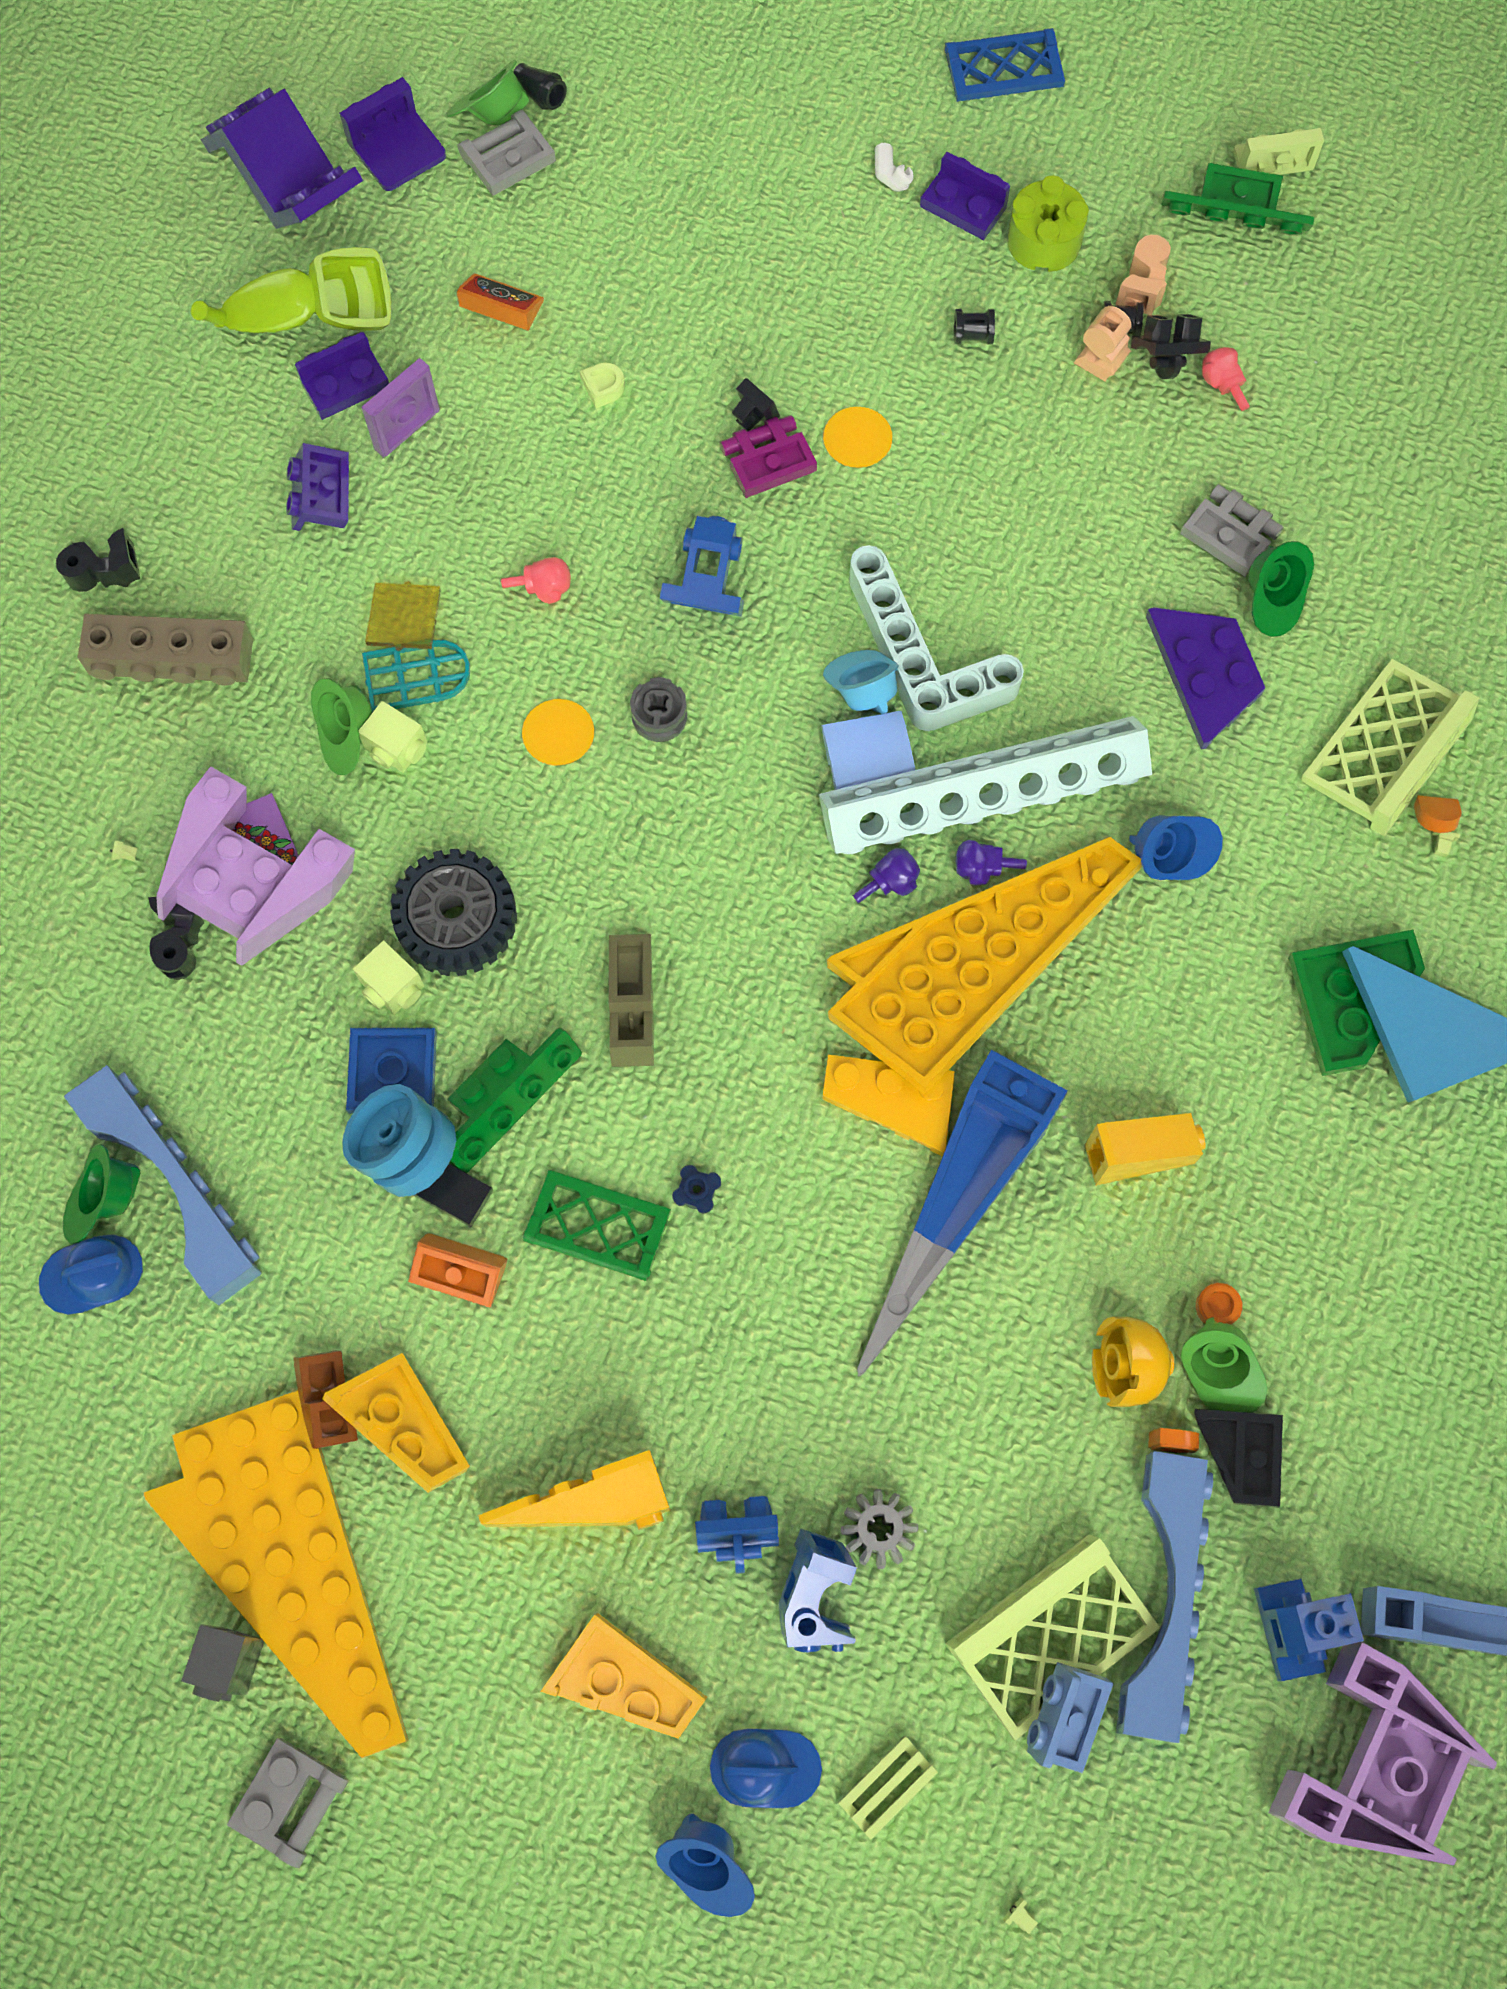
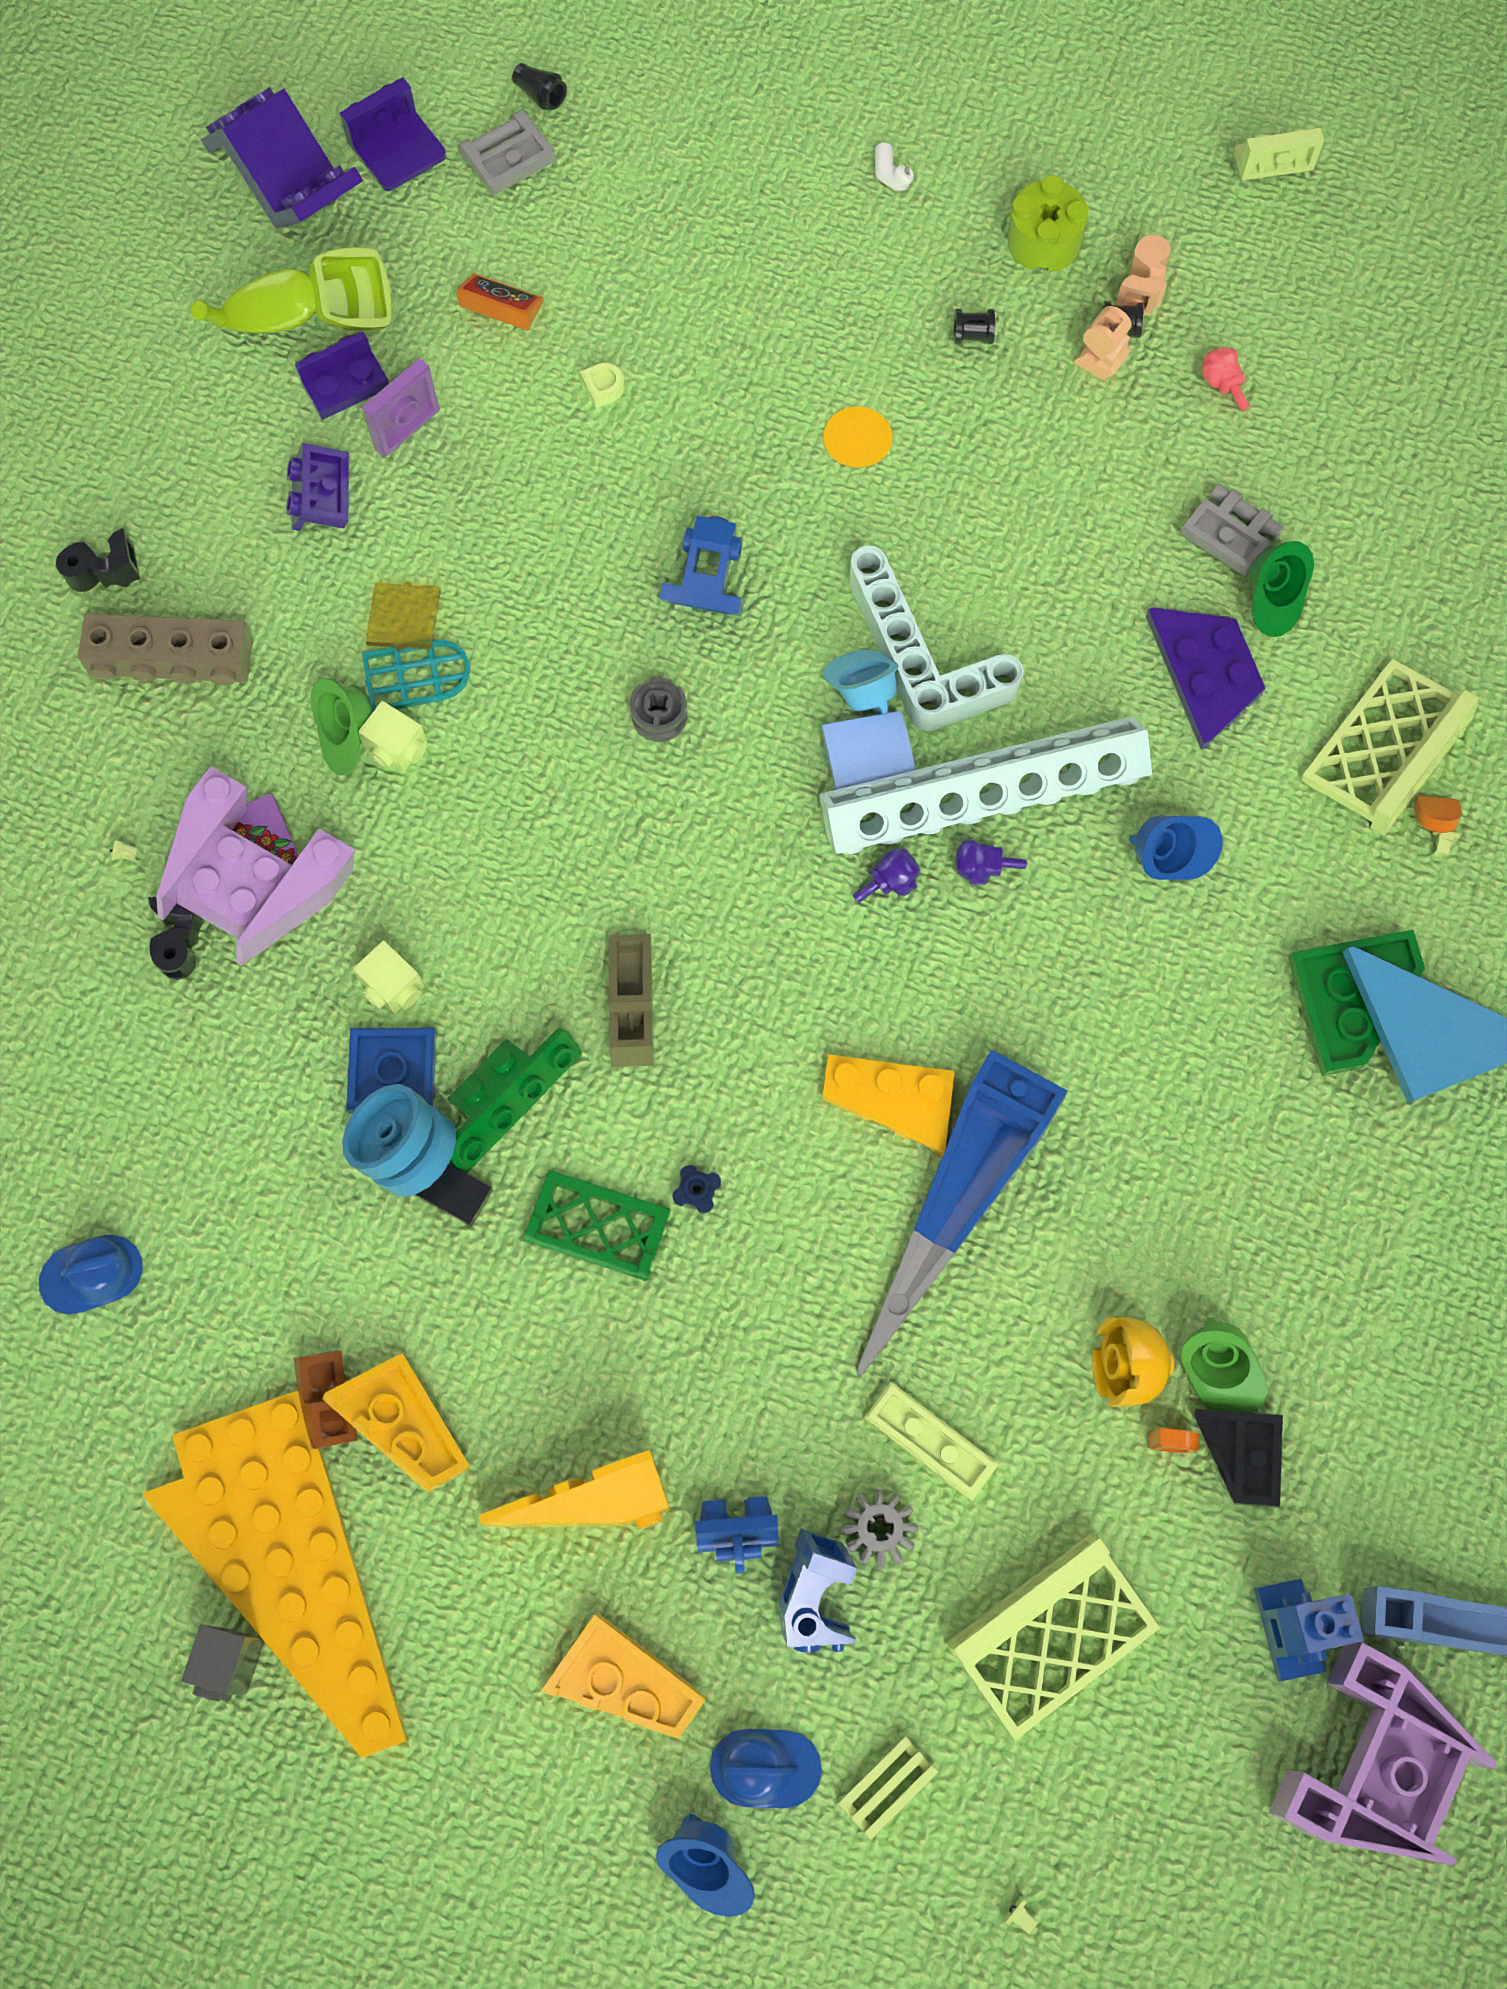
green piece [63,1144,141,1244] -> none
medium blue arch [64,1065,262,1306] -> none
light grey plate [227,1738,349,1868] -> none
wheel [390,849,517,976] -> none
orange slope [408,1233,508,1308] -> none
bright green piece [446,60,529,125] -> none
coral piece [501,557,571,604] -> none
yellow sticker [522,699,594,766] -> none
magenta plate [720,415,817,498] -> none
black tile [732,378,780,431] -> none
yellow wing [827,837,1142,1095] -> none
dark purple bracket [920,152,1010,241] -> none
blue window [944,28,1065,102] -> none
medium blue bracket [1027,1662,1113,1773] -> none
yellow slope [1085,1113,1206,1186] -> none
medium blue arch [1116,1451,1213,1743] -> none
black hips [1131,314,1211,379] -> none
green bracket [1161,163,1315,235] -> none
orange tile [1196,1283,1243,1324] -> none
none -> yellowish green tile [864,1382,999,1502]

